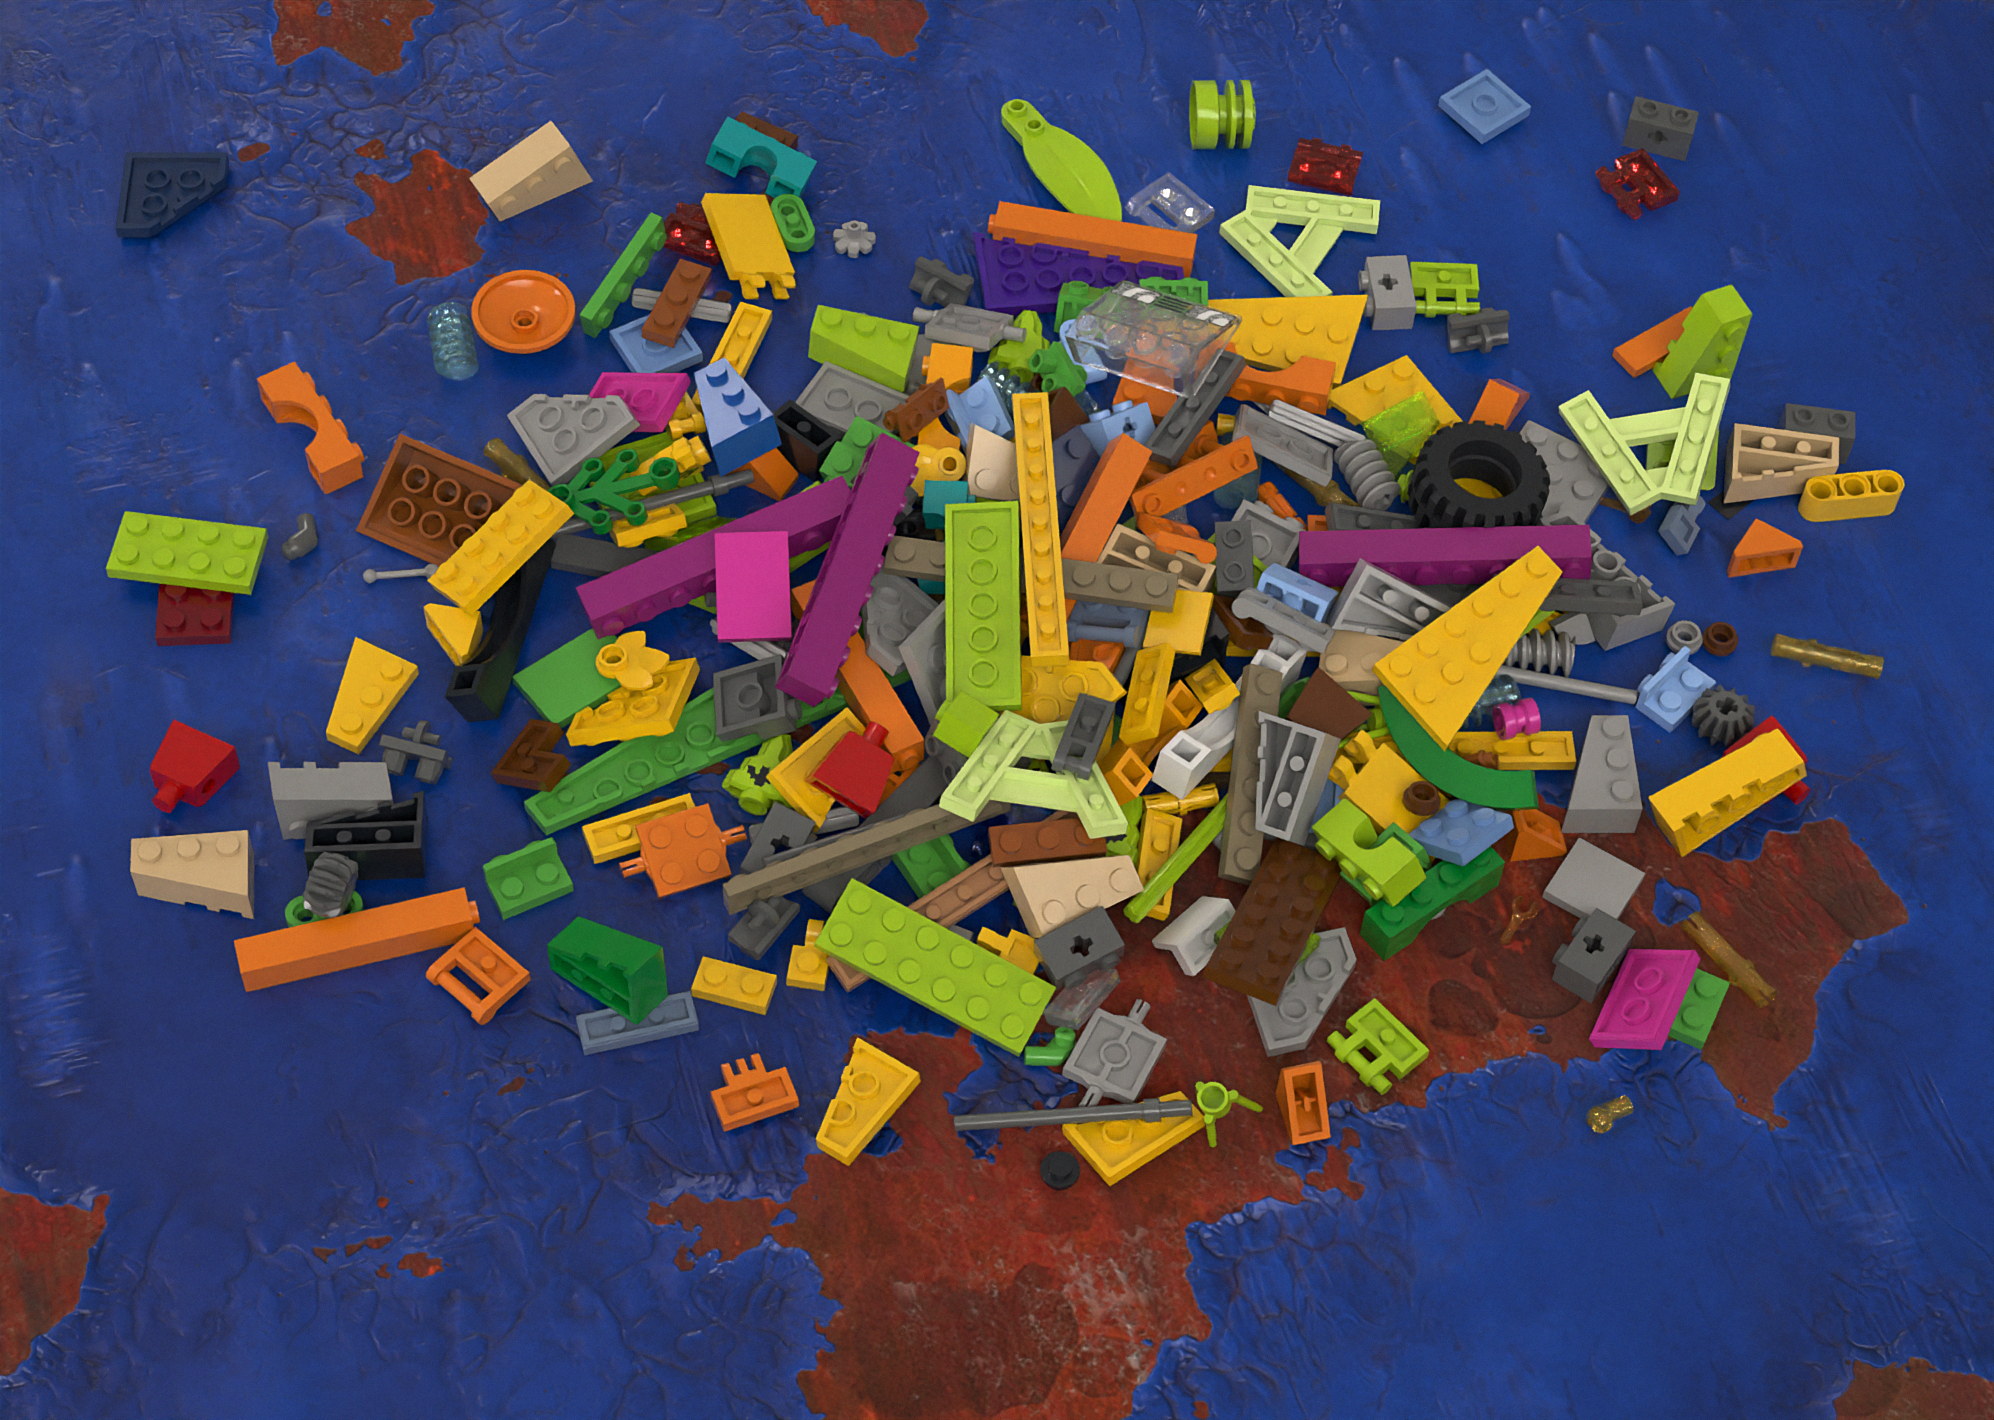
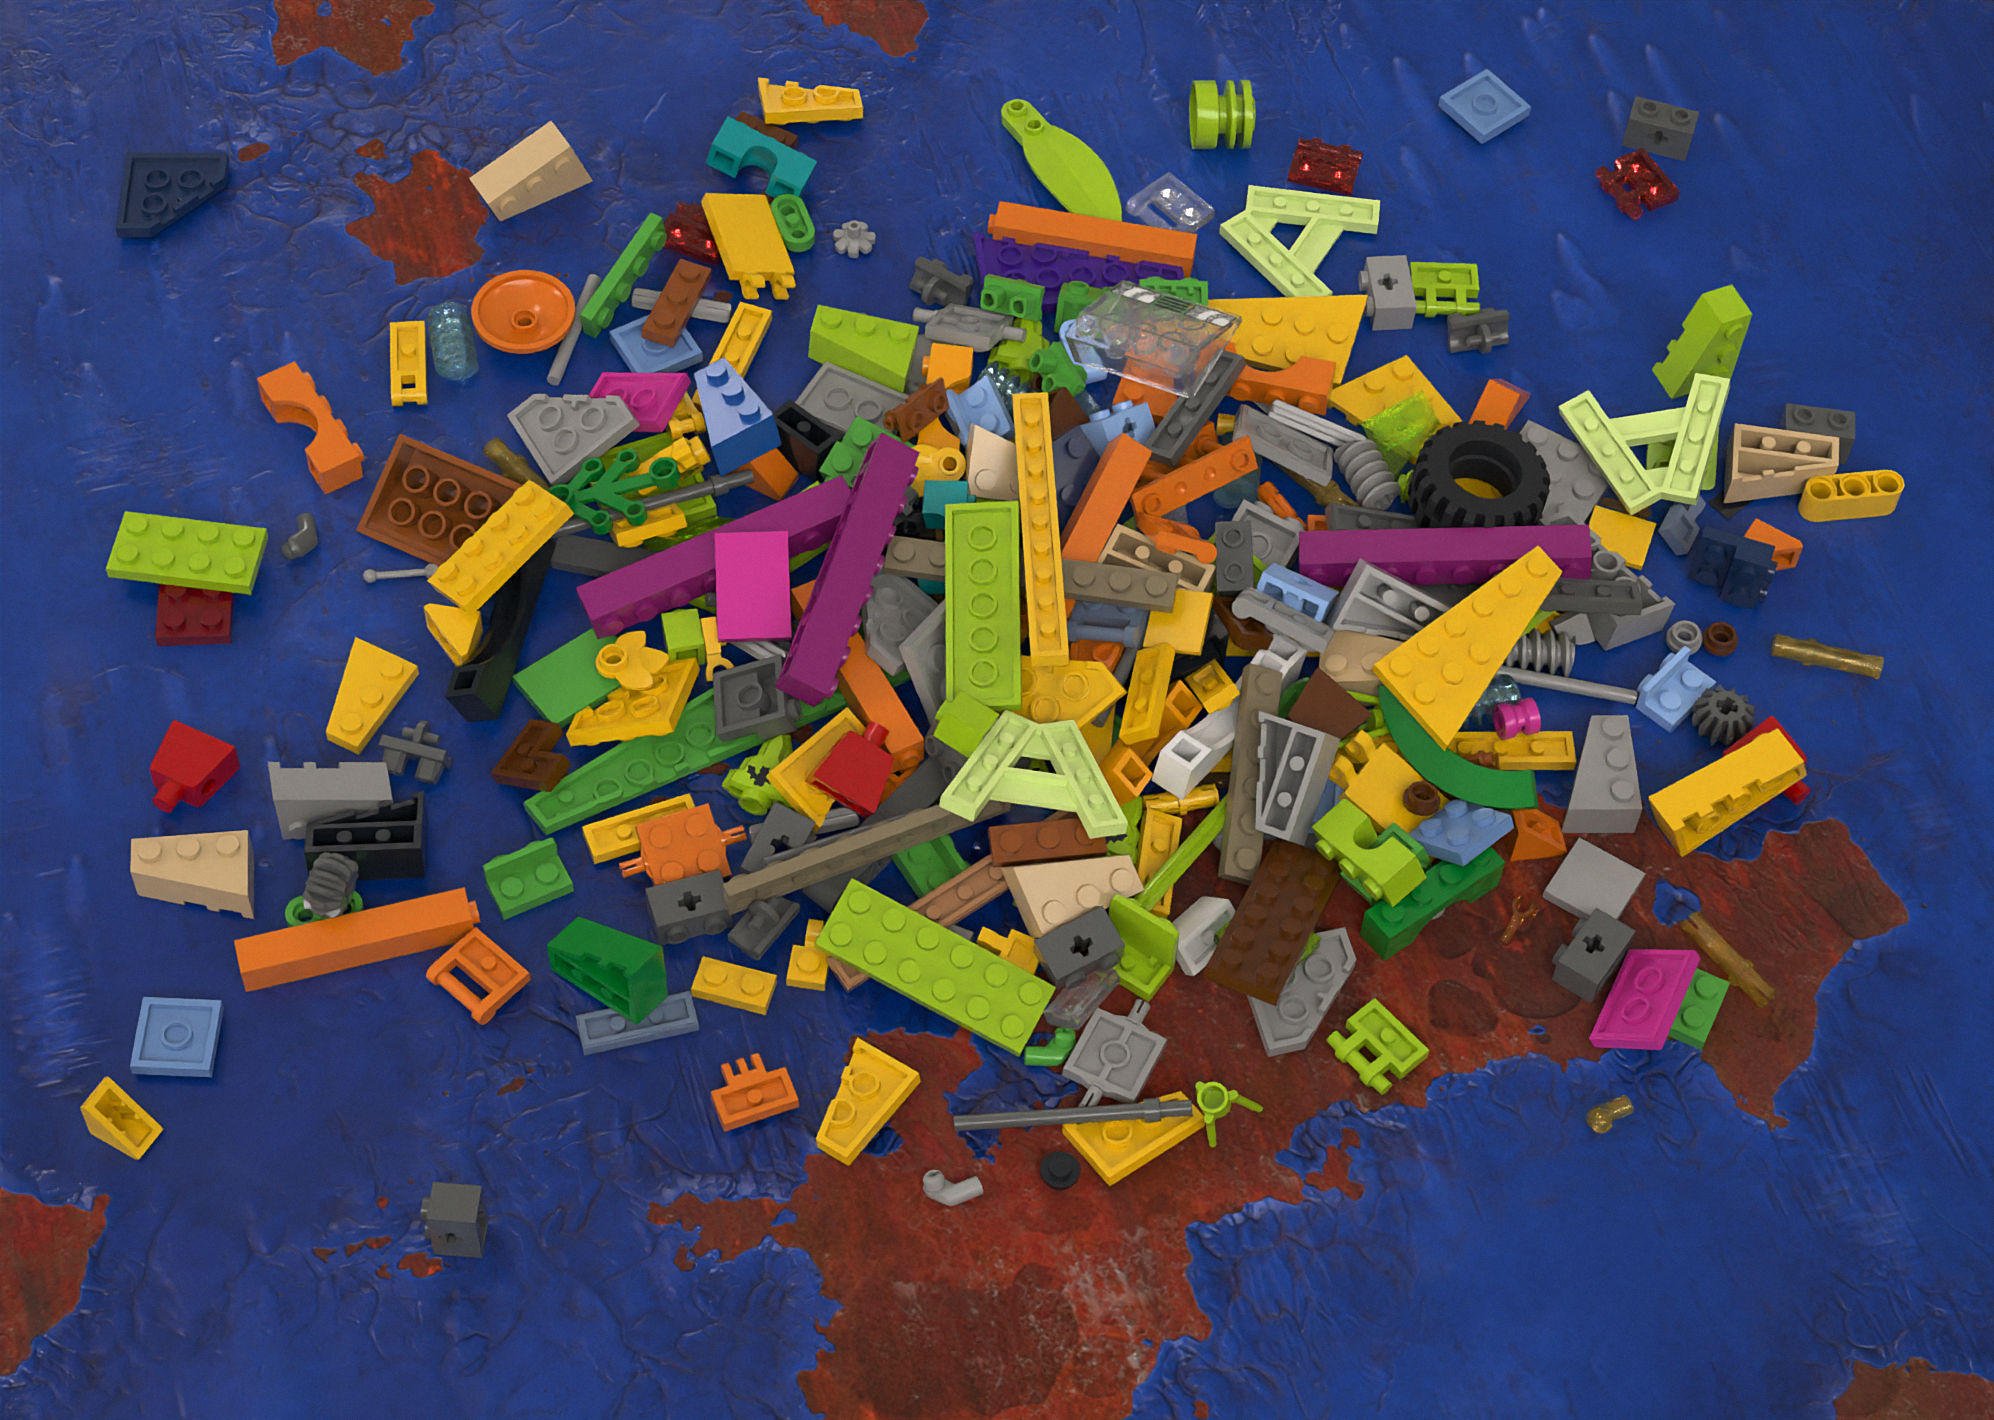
dark grey plate [1051,692,1116,781] -> none
orange slope [1276,1061,1331,1145] -> none
orange tile [1612,306,1693,378] -> none
none -> yellow slope [80,1077,164,1160]
none -> medium blue plate [130,997,224,1077]
none -> yellow plate [390,321,428,407]
none -> dark grey brick [421,1182,489,1258]
none -> light grey bar [547,274,601,386]
none -> dark grey brick [645,870,733,946]
none -> lime brick [661,608,706,665]
none -> yellow plate [700,616,734,683]
none -> yellow wing [758,77,863,125]
none -> light grey arm [923,1170,983,1206]
none -> bright green hips [980,274,1045,322]
none -> lime bracket [1086,894,1180,1002]
none -> yellow piece [1589,505,1656,570]
none -> dark blue plate [1688,526,1778,610]

